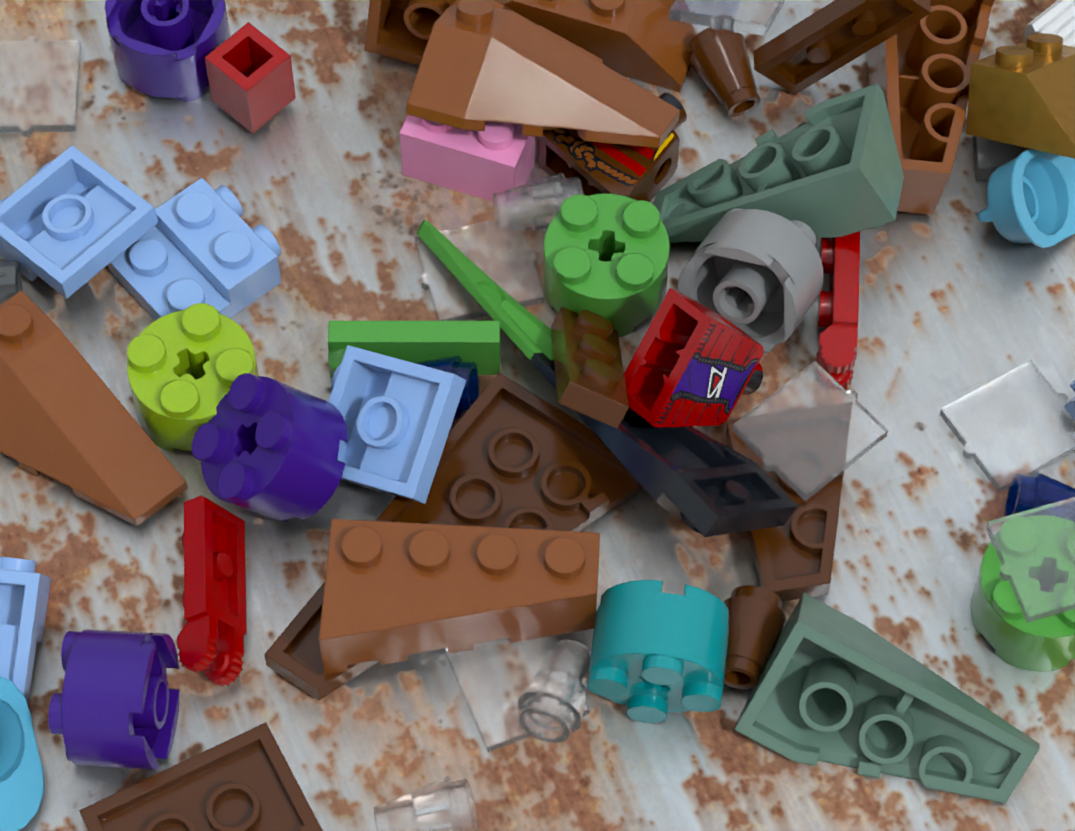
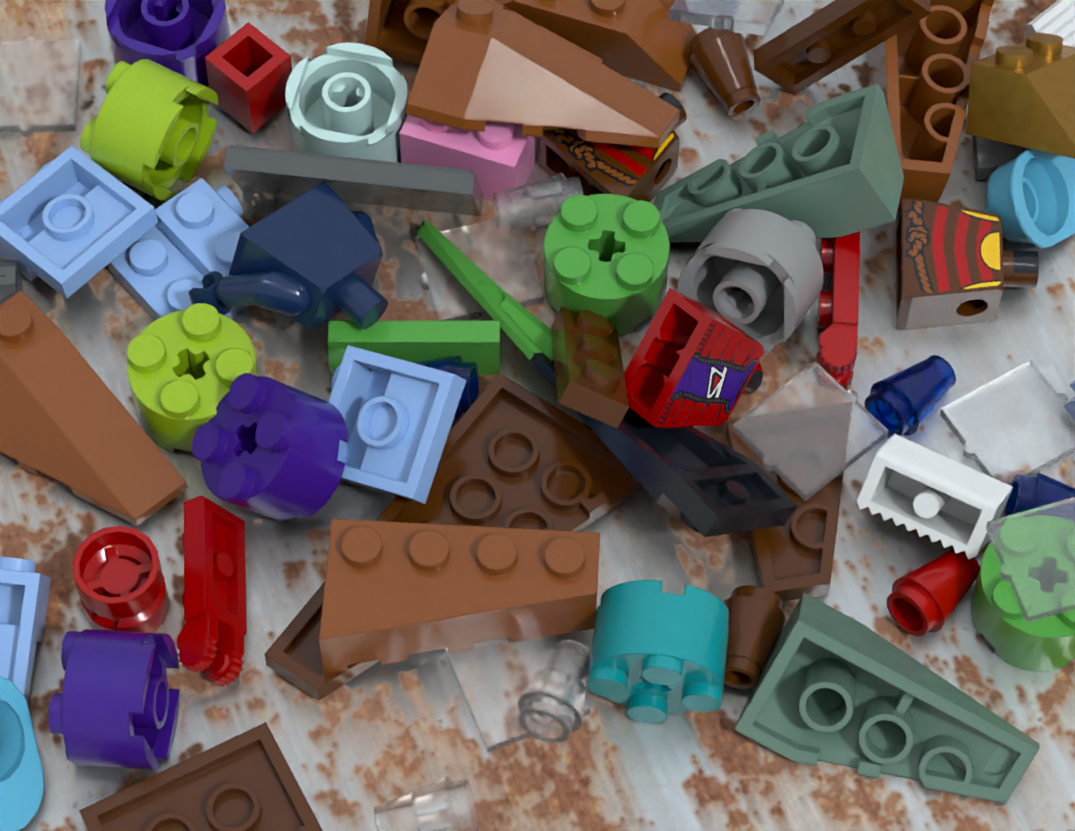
none -> red wheel [72,526,169,633]
none -> lime brick [80,59,219,201]
none -> dark blue torso [188,181,388,329]
none -> dark grey tile [223,145,484,216]
none -> light aqua brick [285,43,408,163]
none -> white brick [856,433,1013,559]
none -> clear blue cone [864,355,956,438]
none -> red cone [887,548,980,636]
none -> reddish brown torso [896,197,1039,330]

